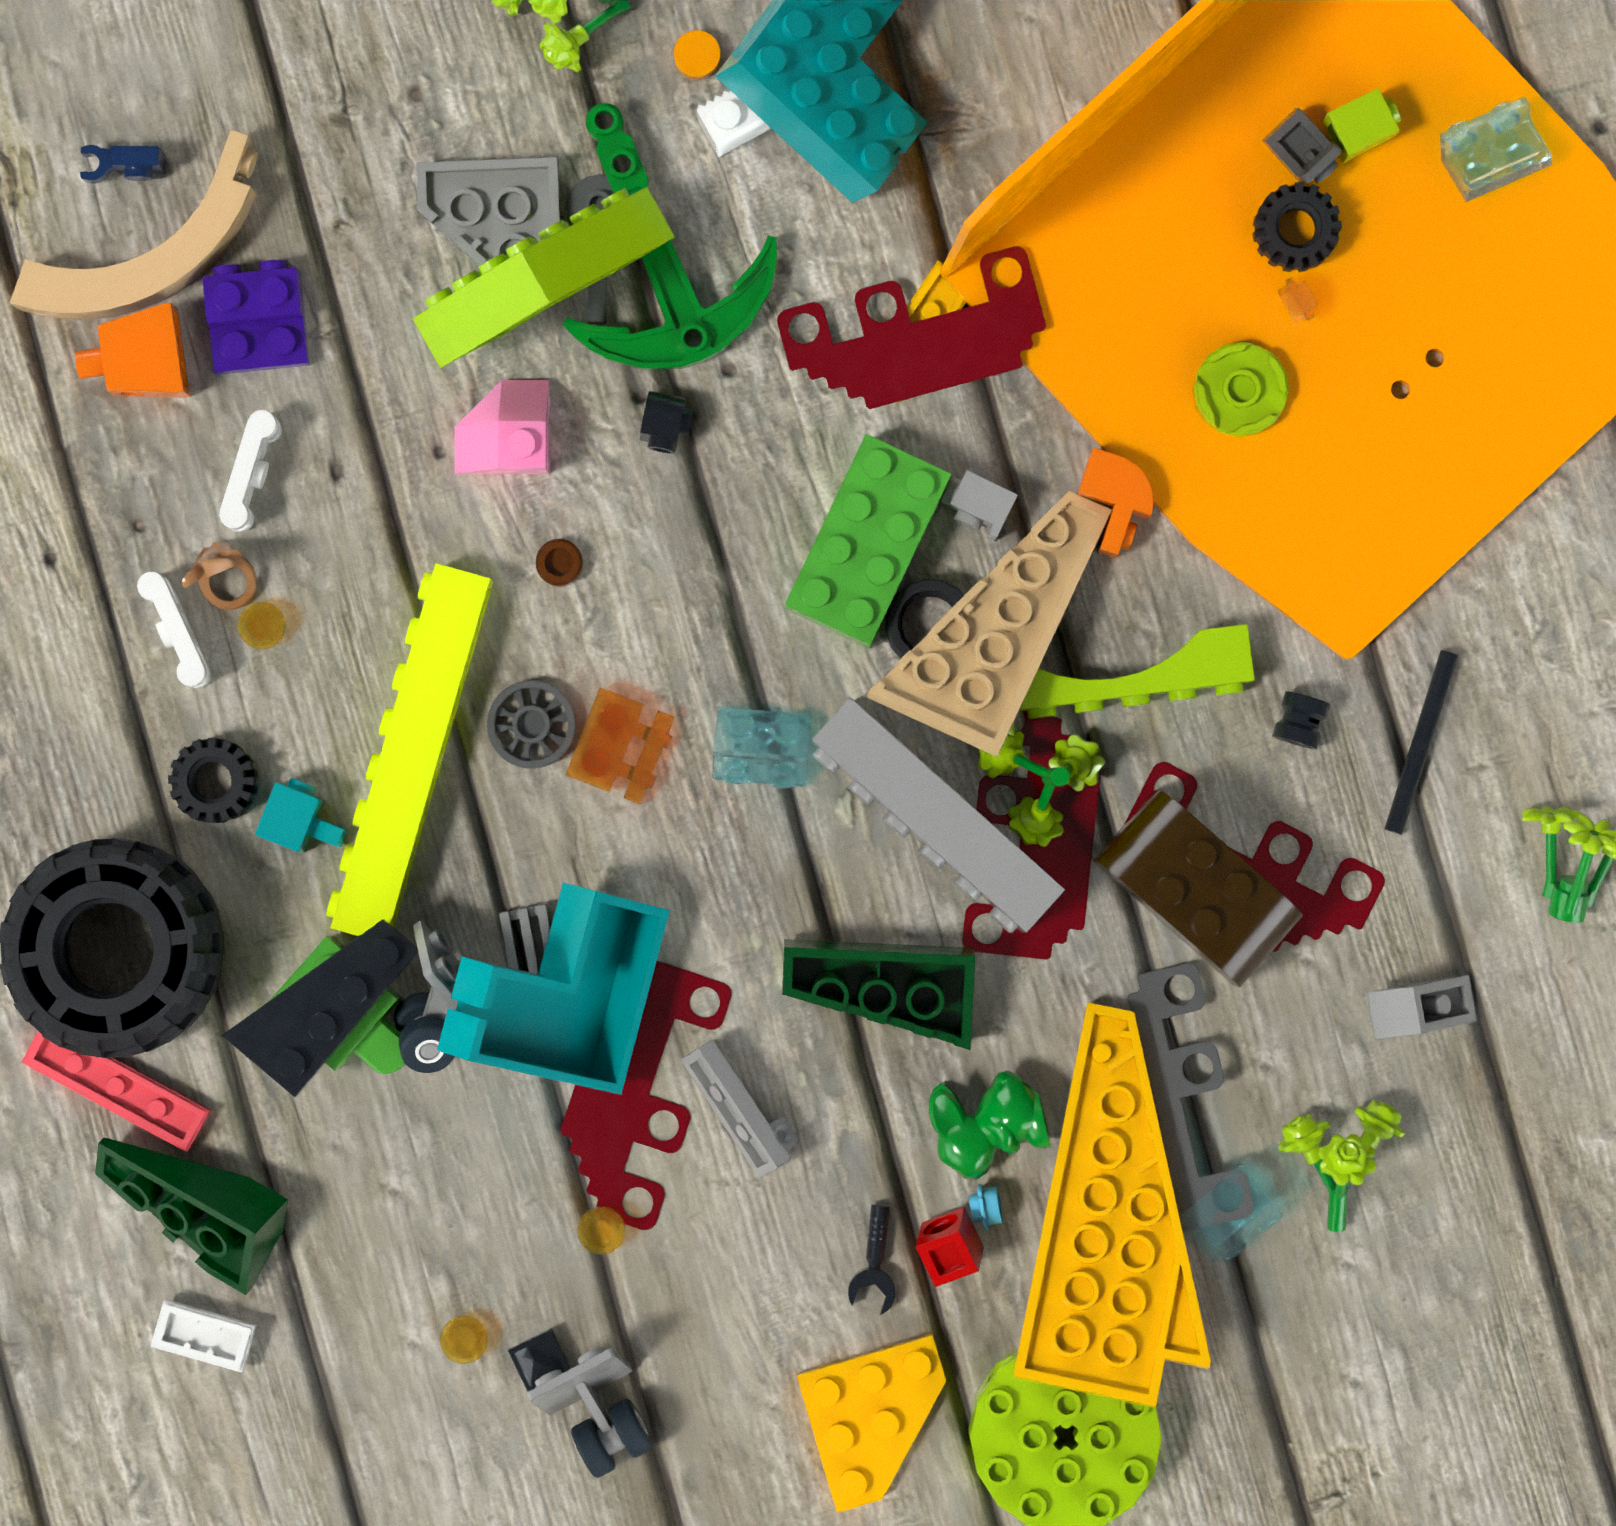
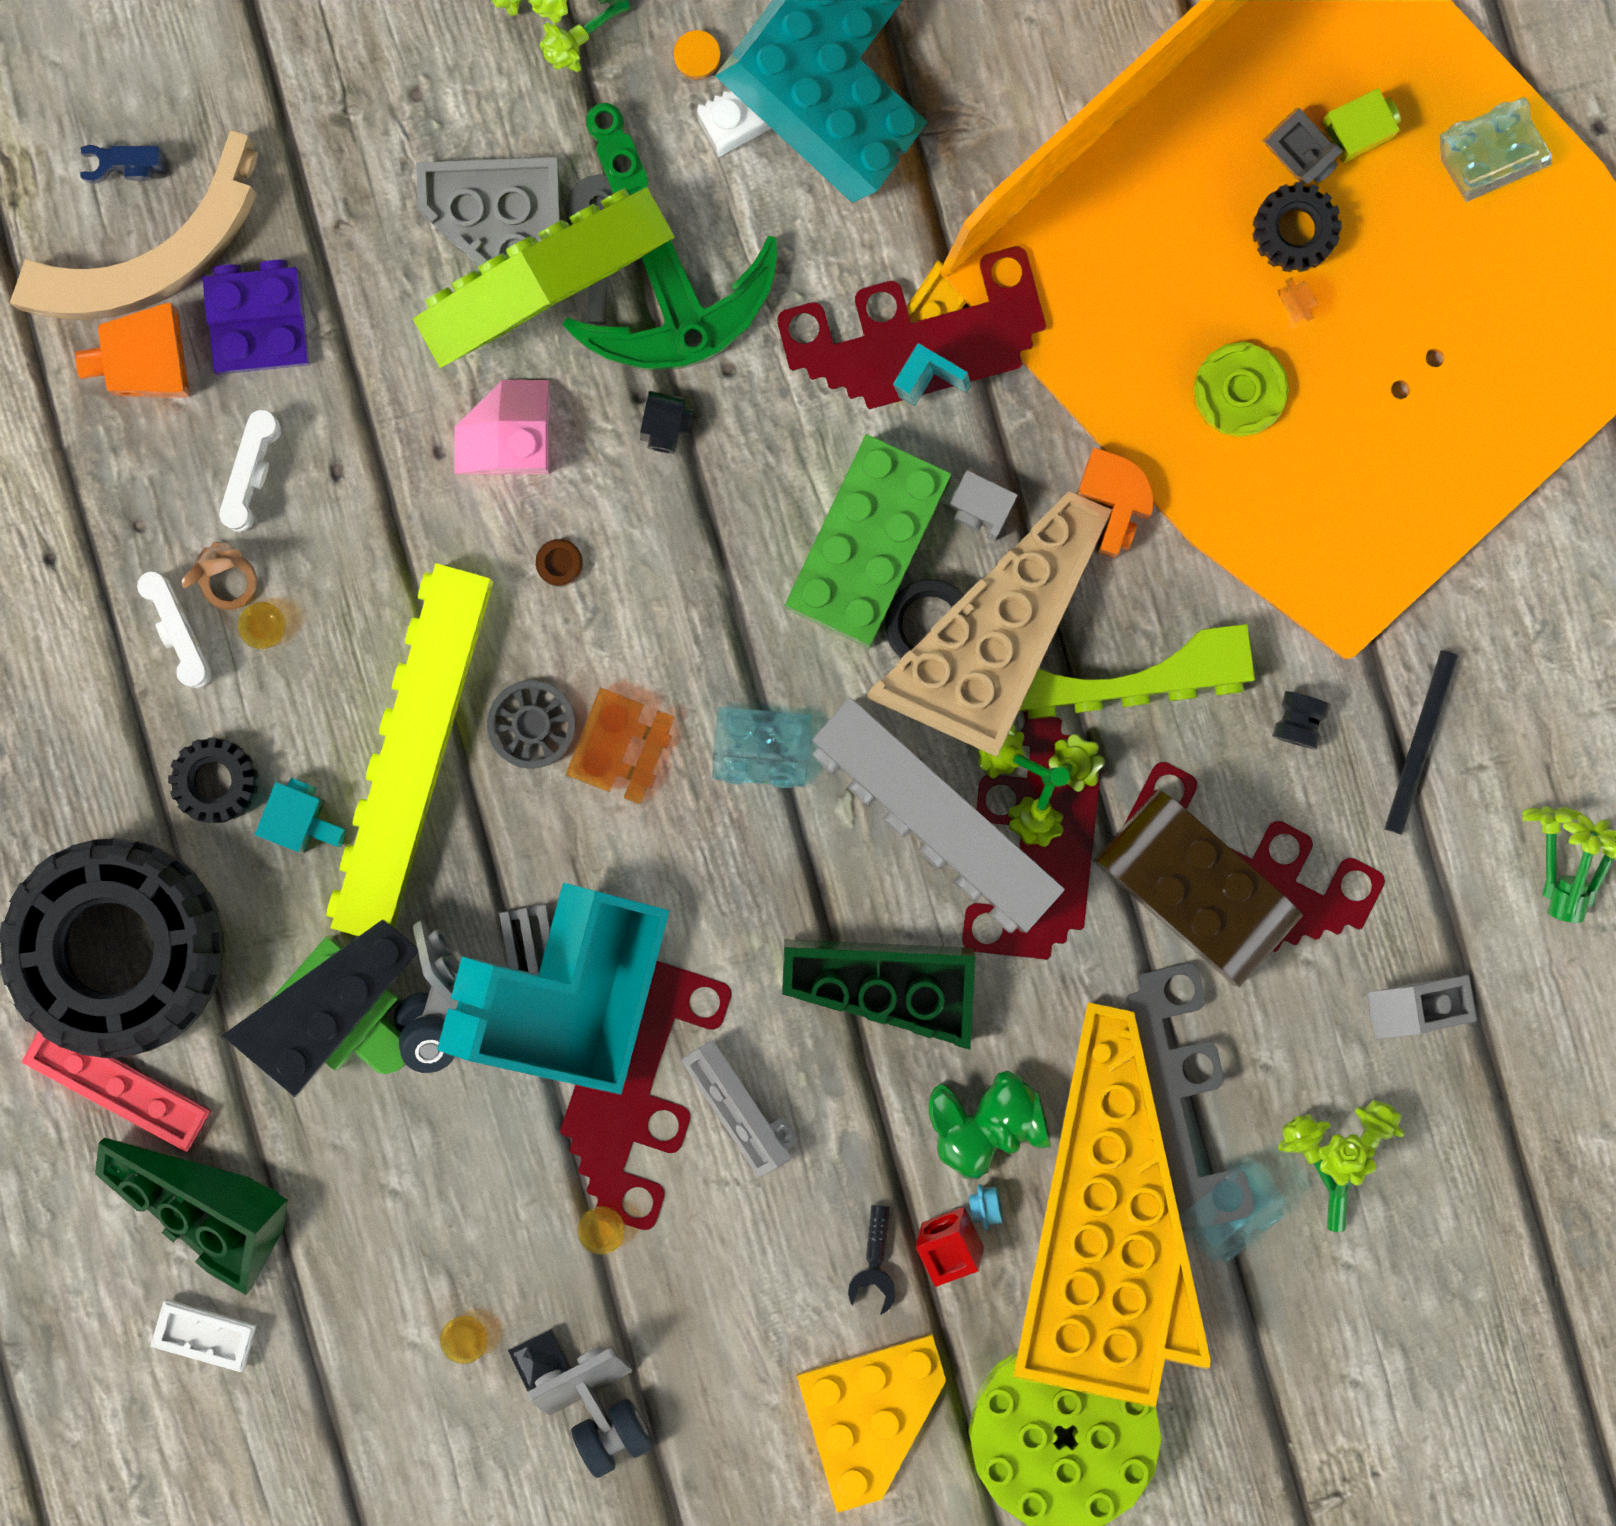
none -> teal panel [893,343,971,406]

